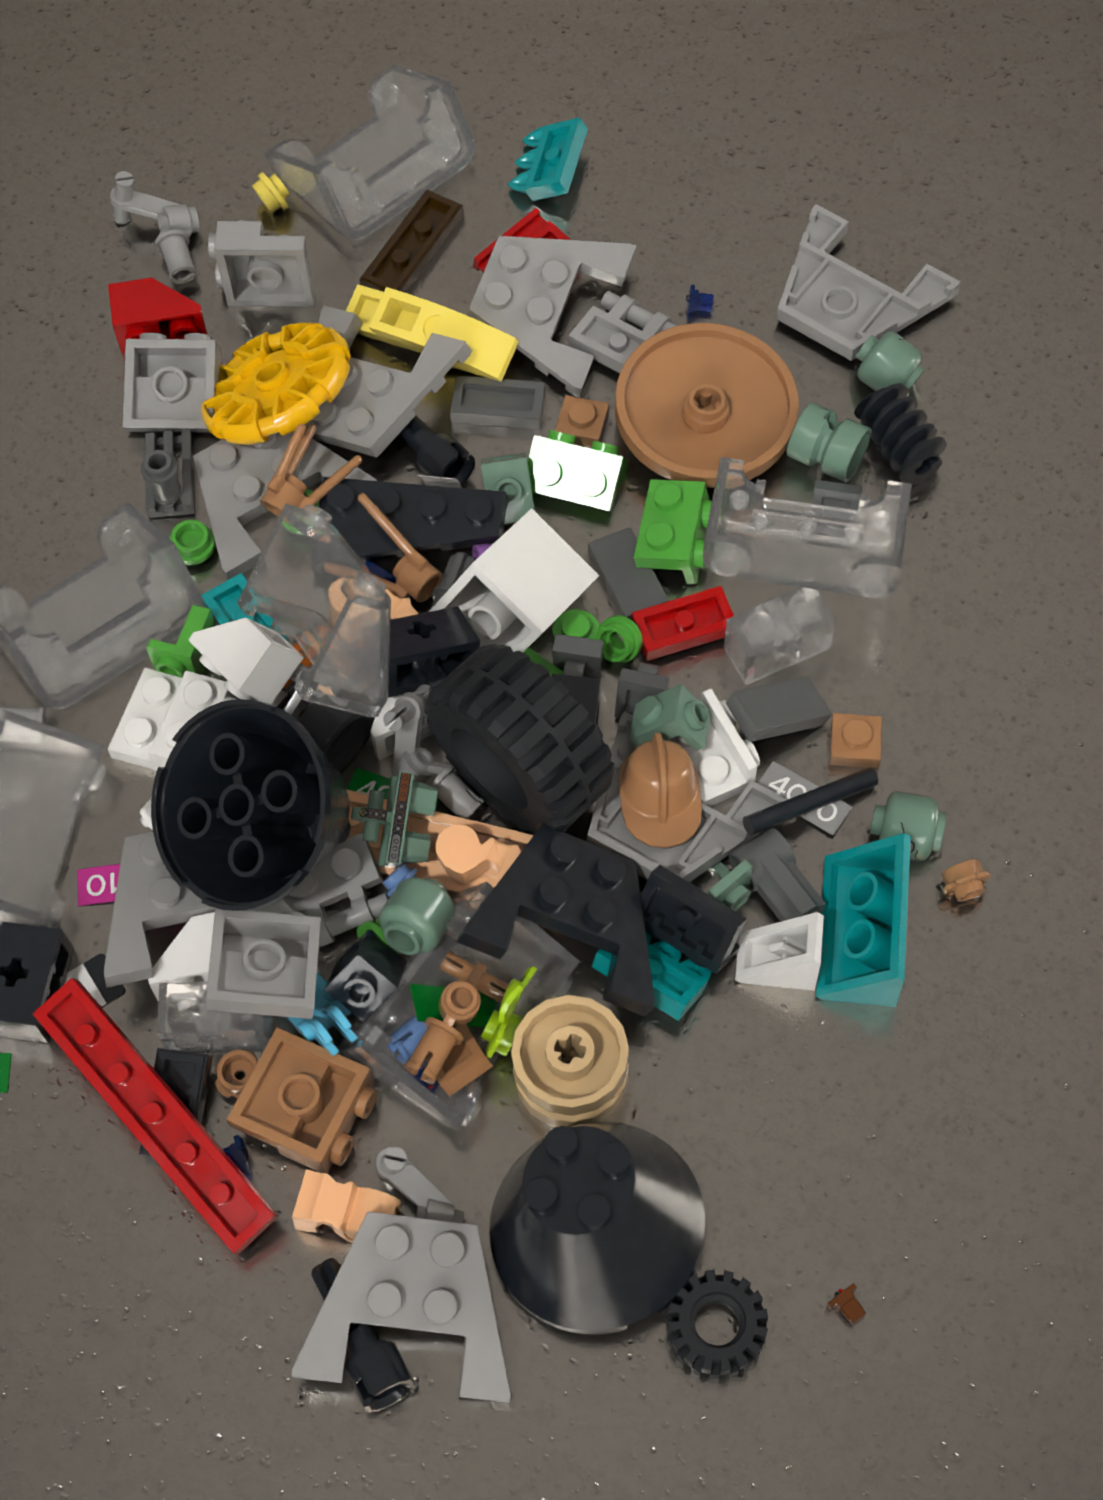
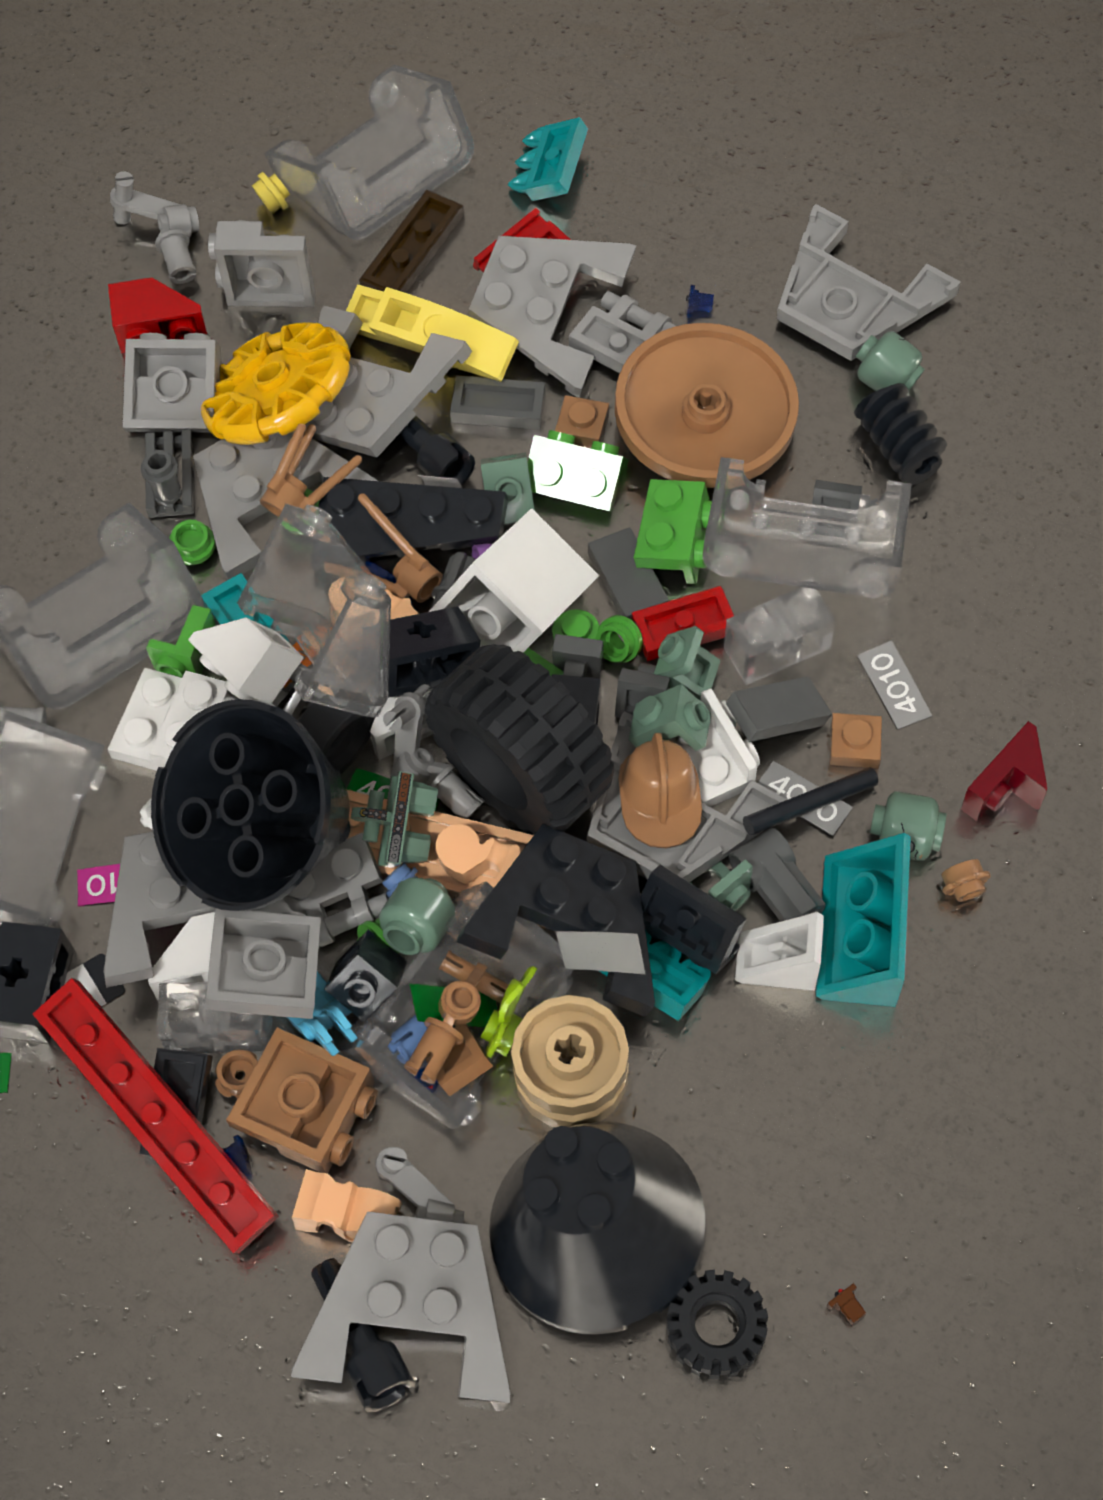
sand green wheel [787,402,872,483] -> none
none -> light grey sticker [555,931,645,974]
none -> sand green bracket [654,626,721,700]
none -> light grey sticker [857,640,932,730]
none -> dark red slope [961,721,1047,821]

